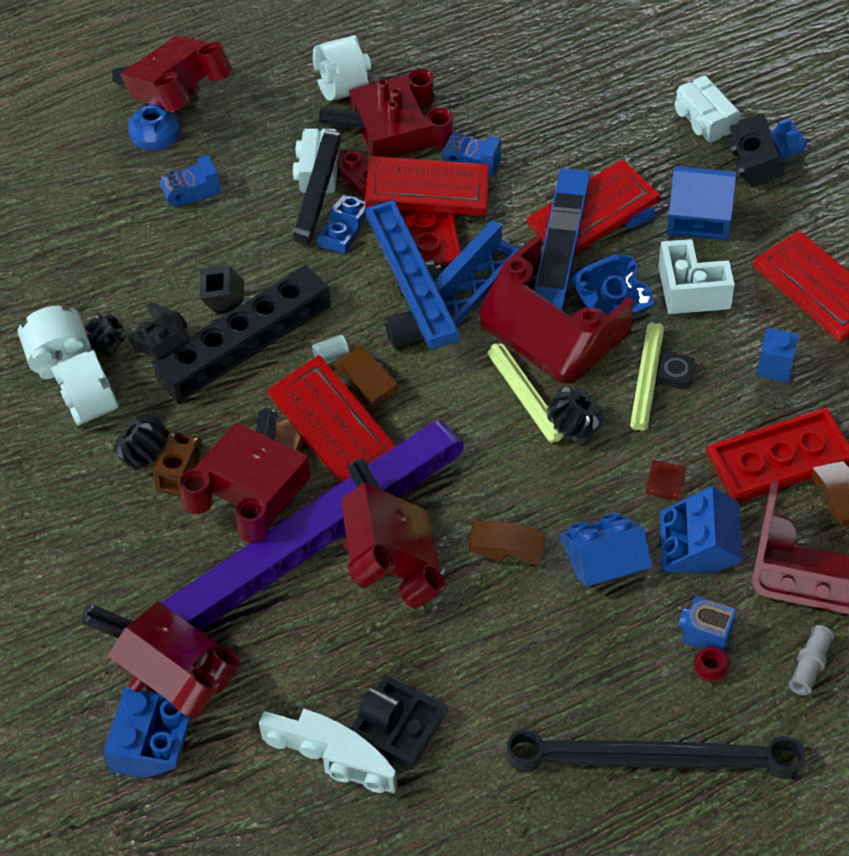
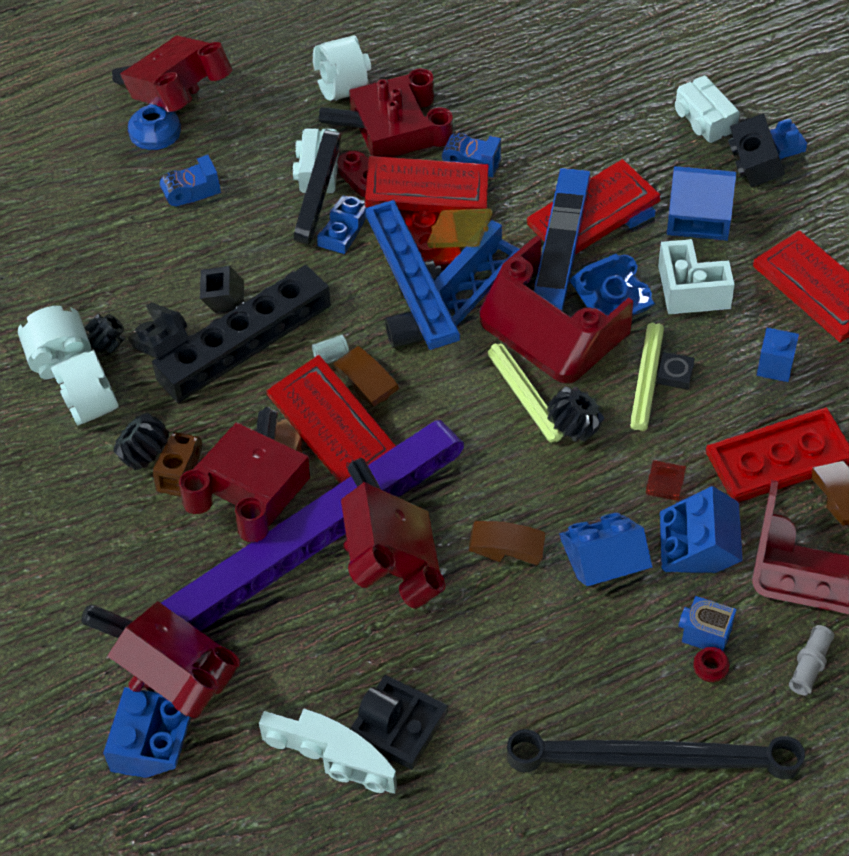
none -> clear yellow piece [427,209,493,248]

